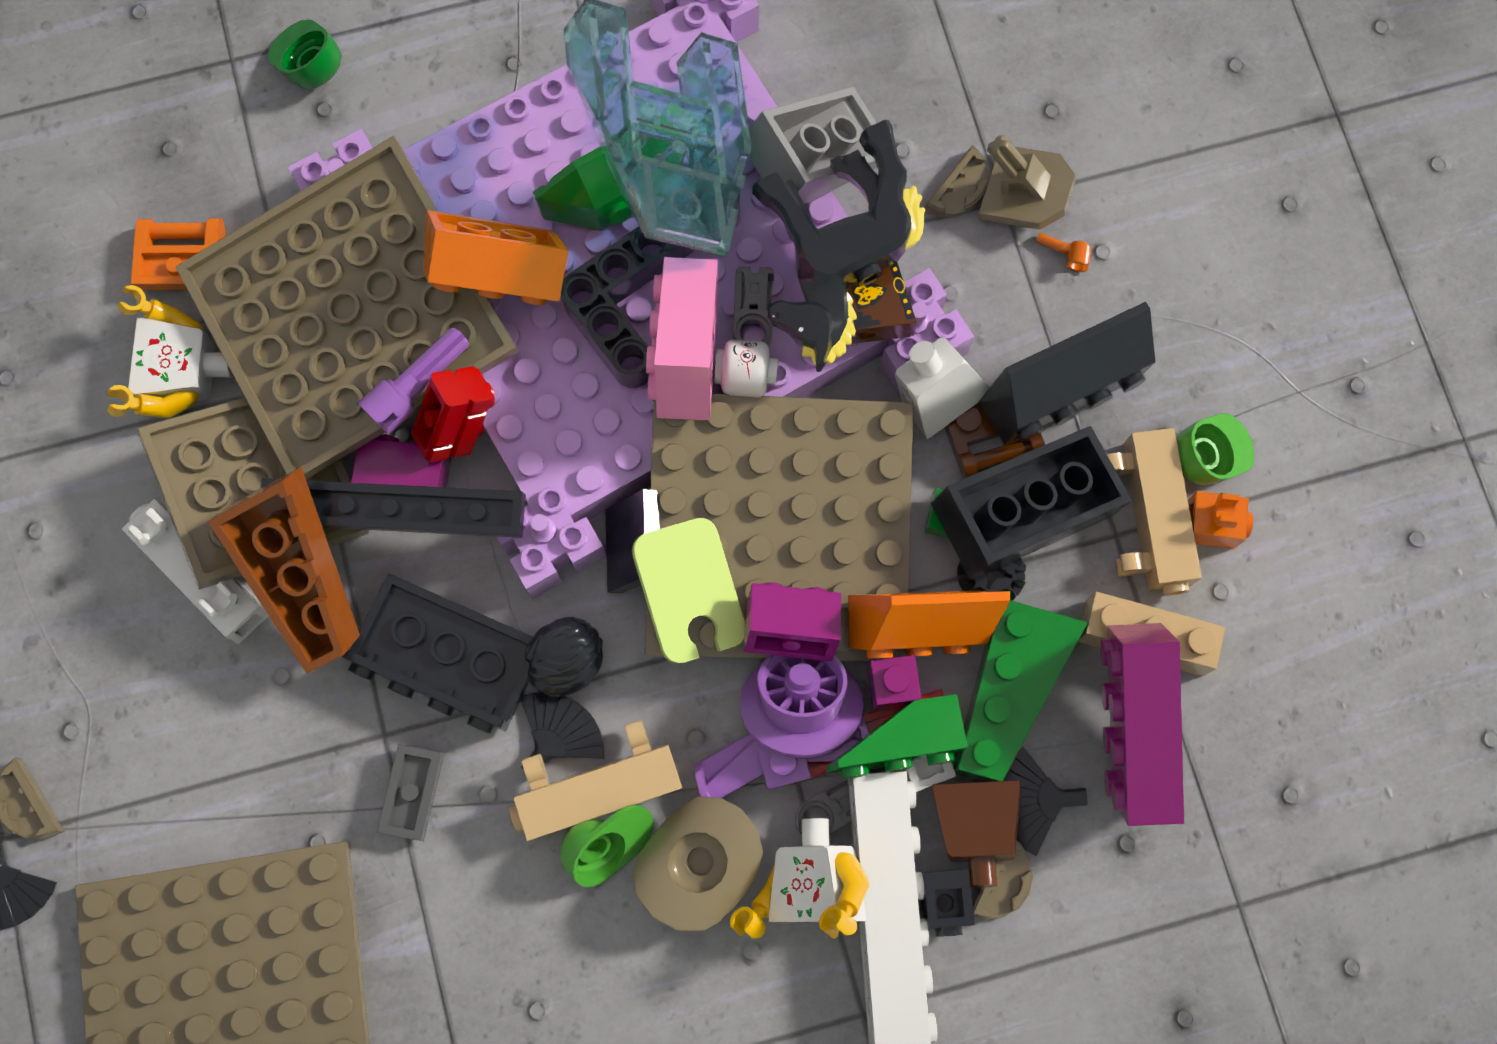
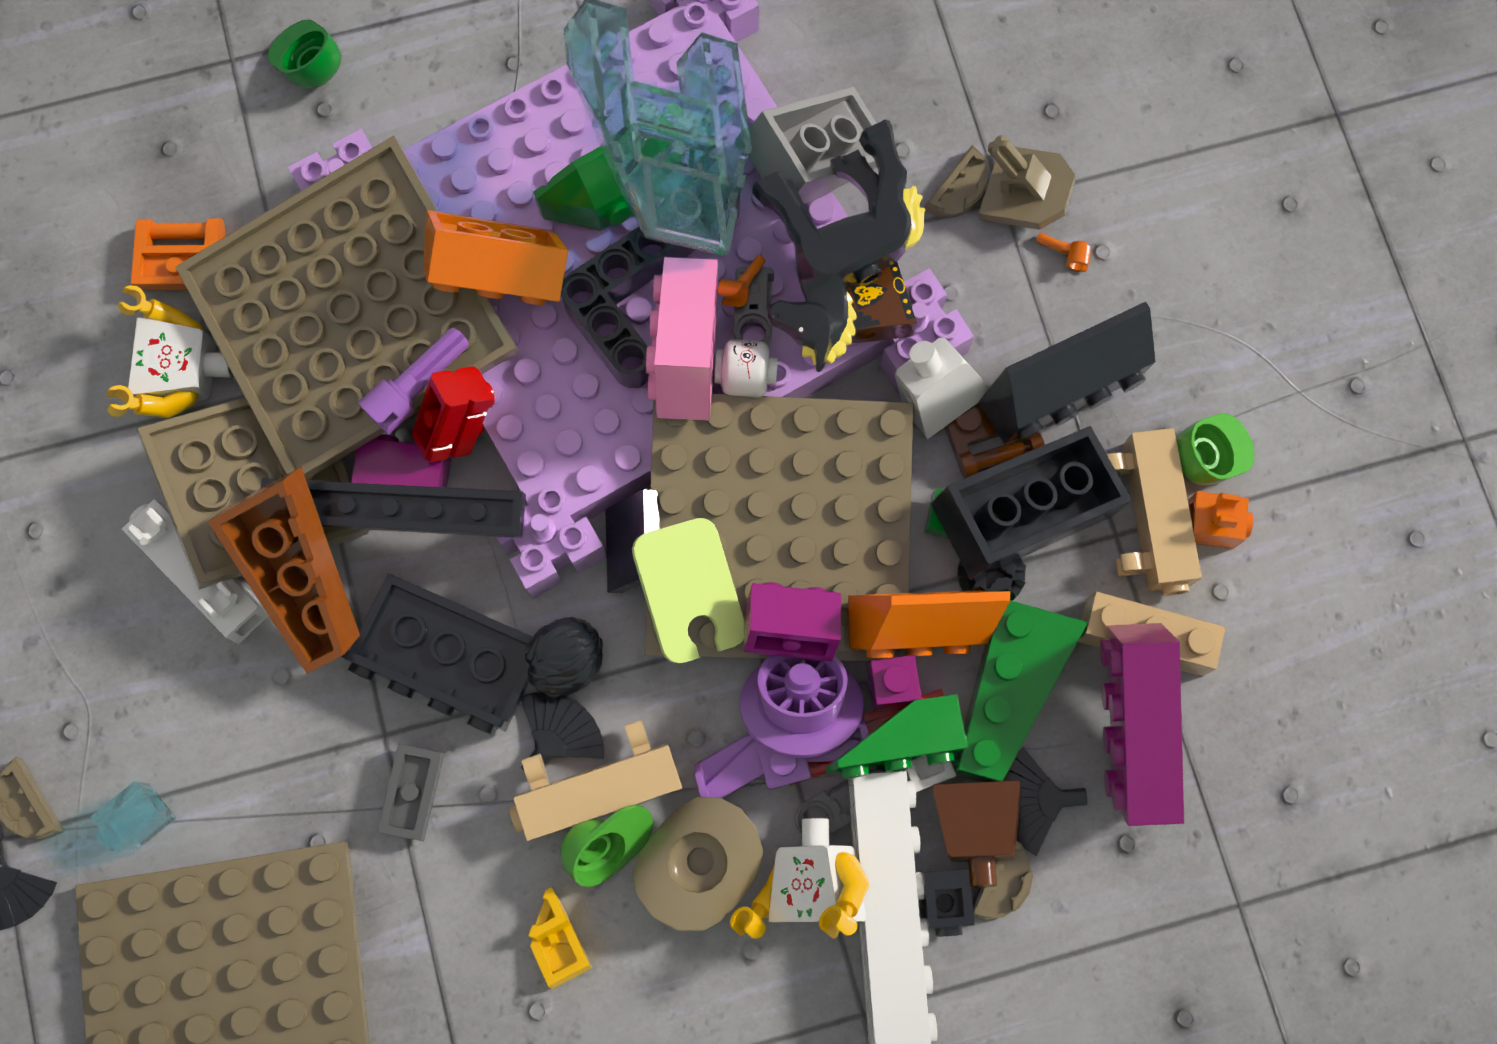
none -> clear light blue brick [91,781,176,853]
none -> yellow slope [528,887,592,990]
none -> orange hand [718,255,766,307]

